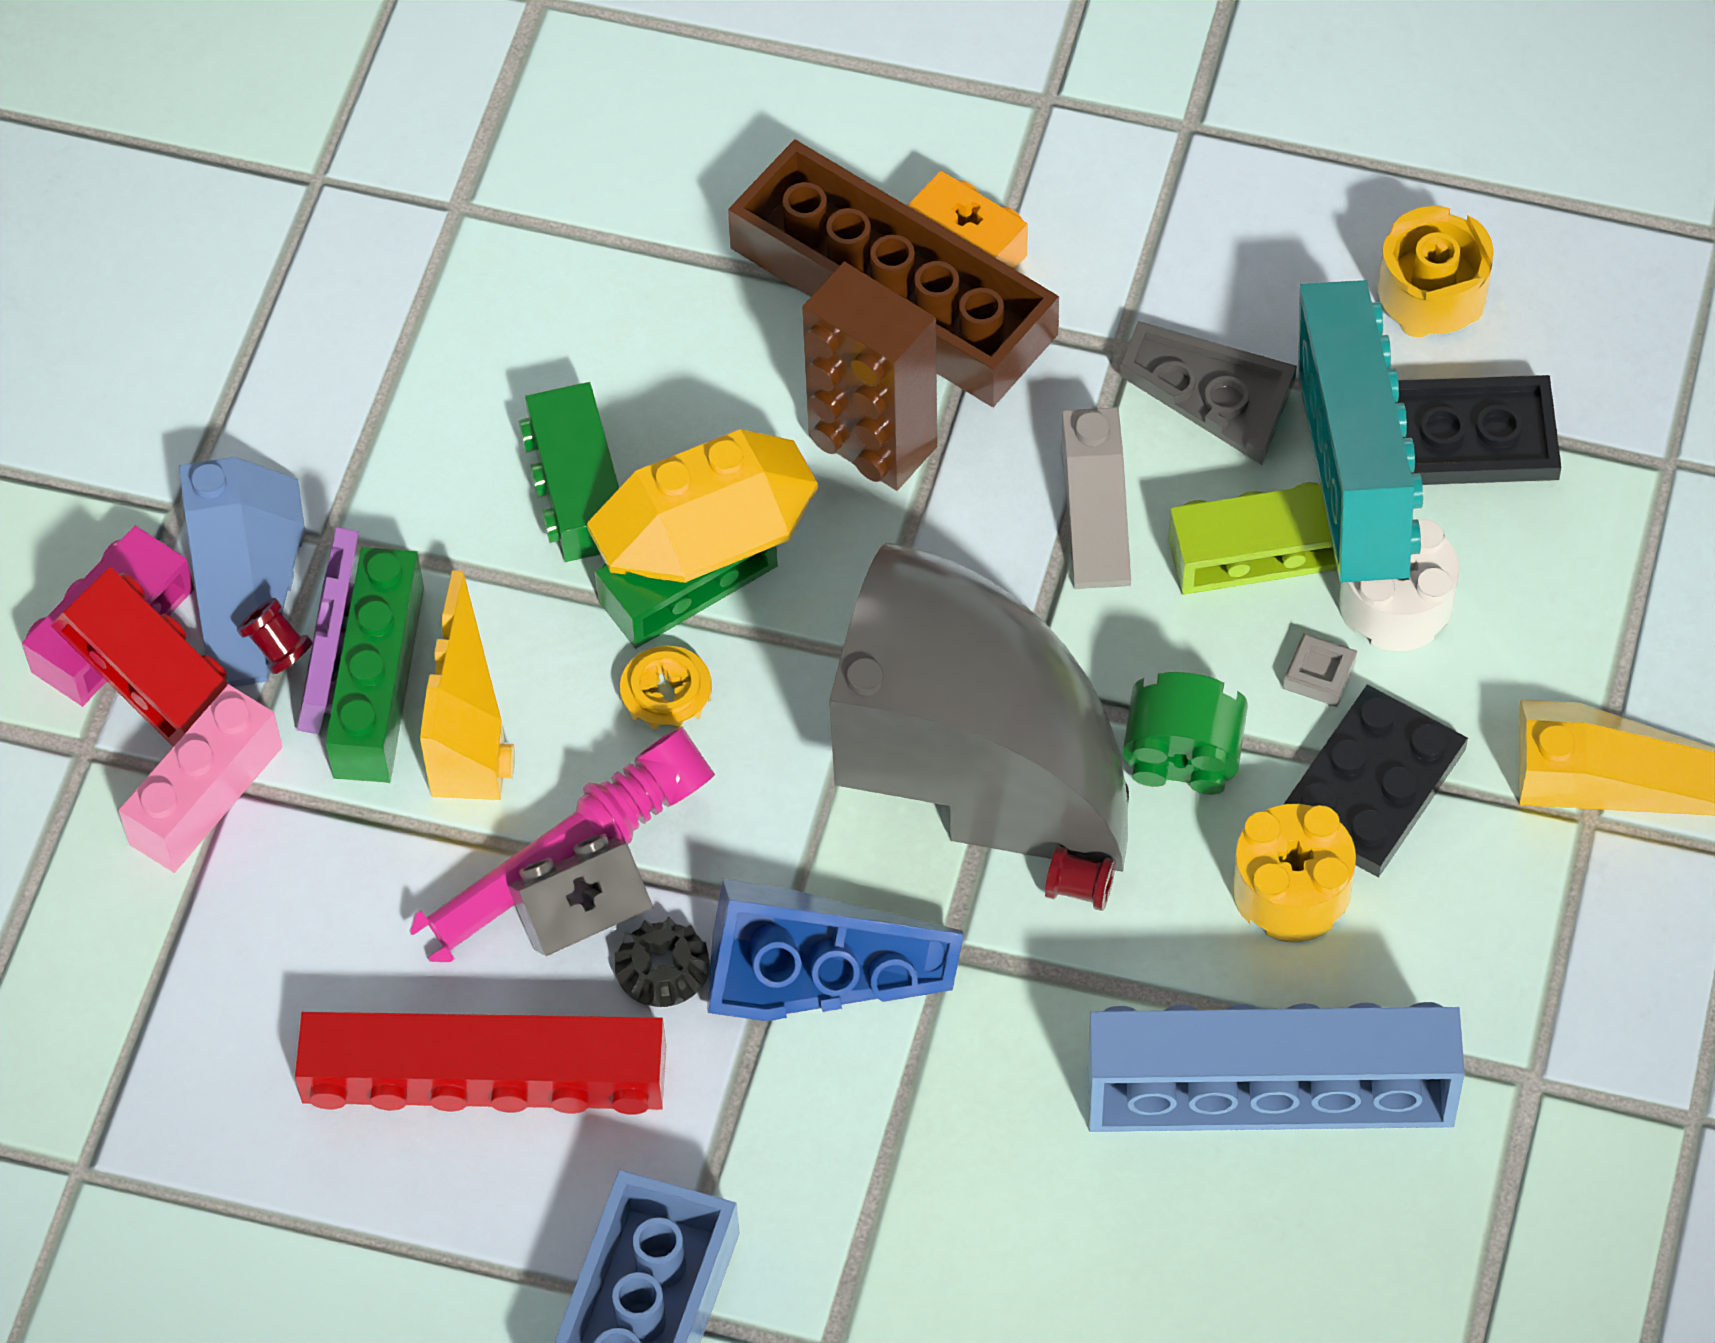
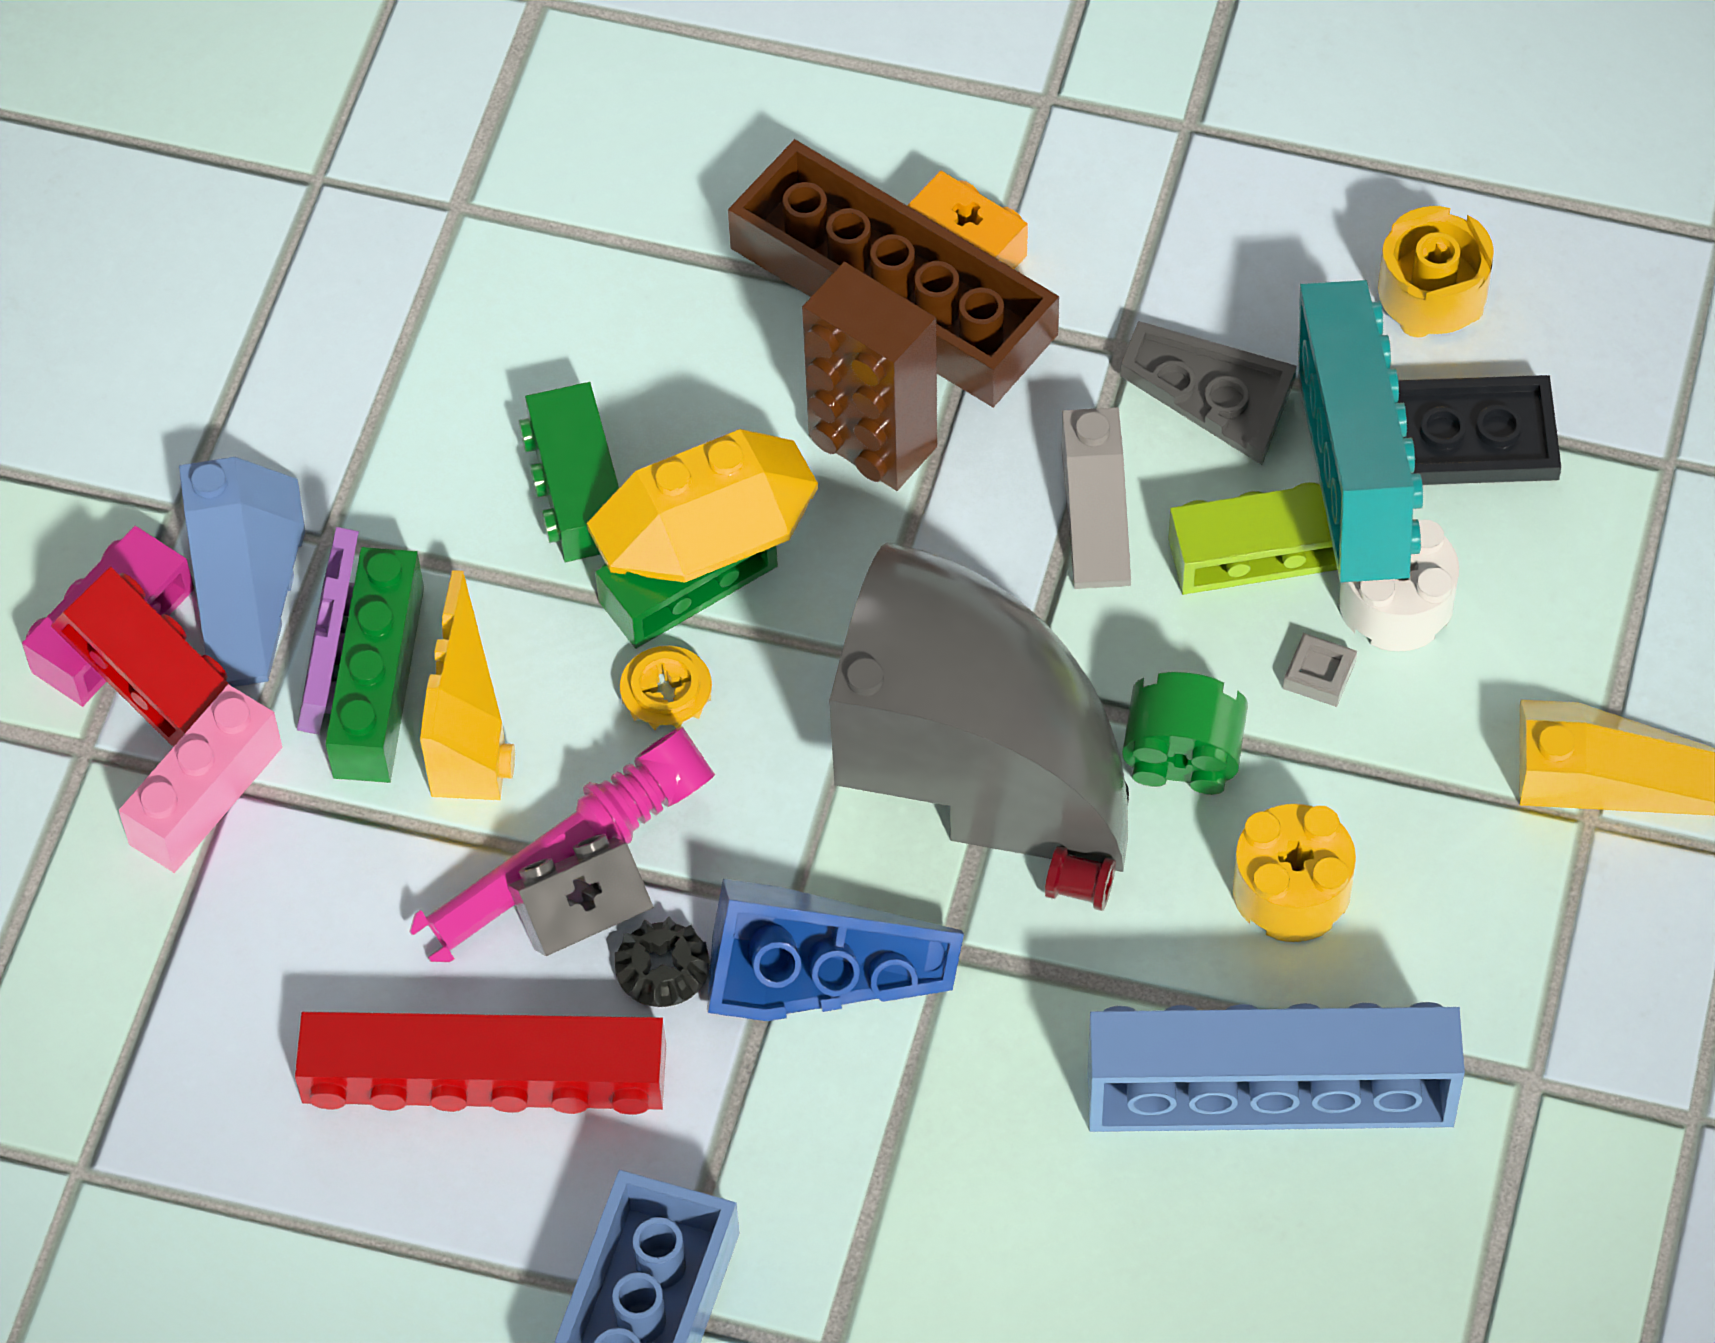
dark red bush [236,598,313,674] -> none
black plate [1283,684,1468,878] -> none

